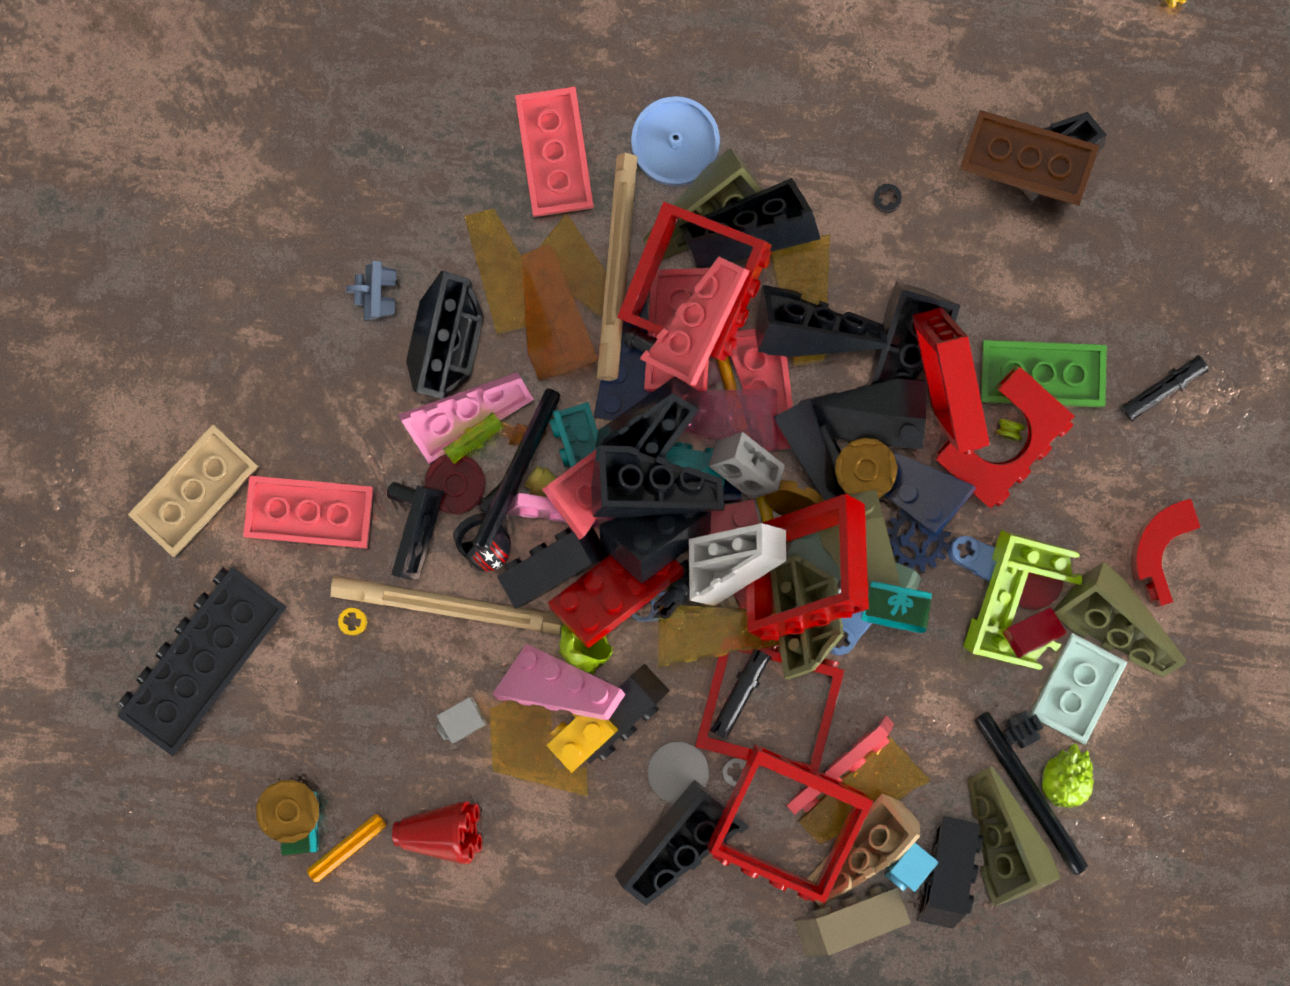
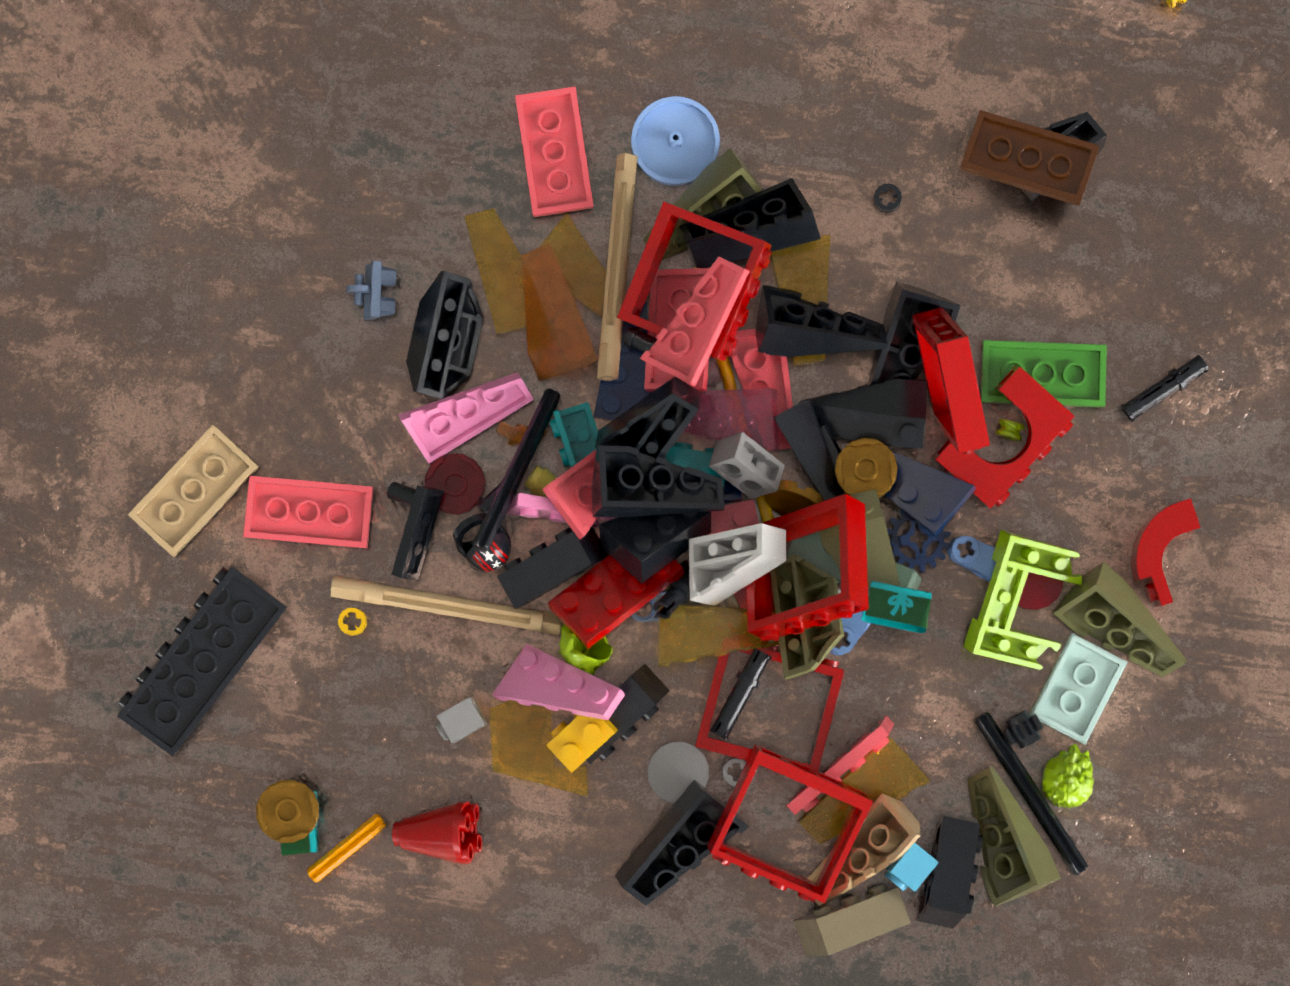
clear neon green pin [443,412,504,464] -> none
dark red tile [1002,607,1067,659] -> none

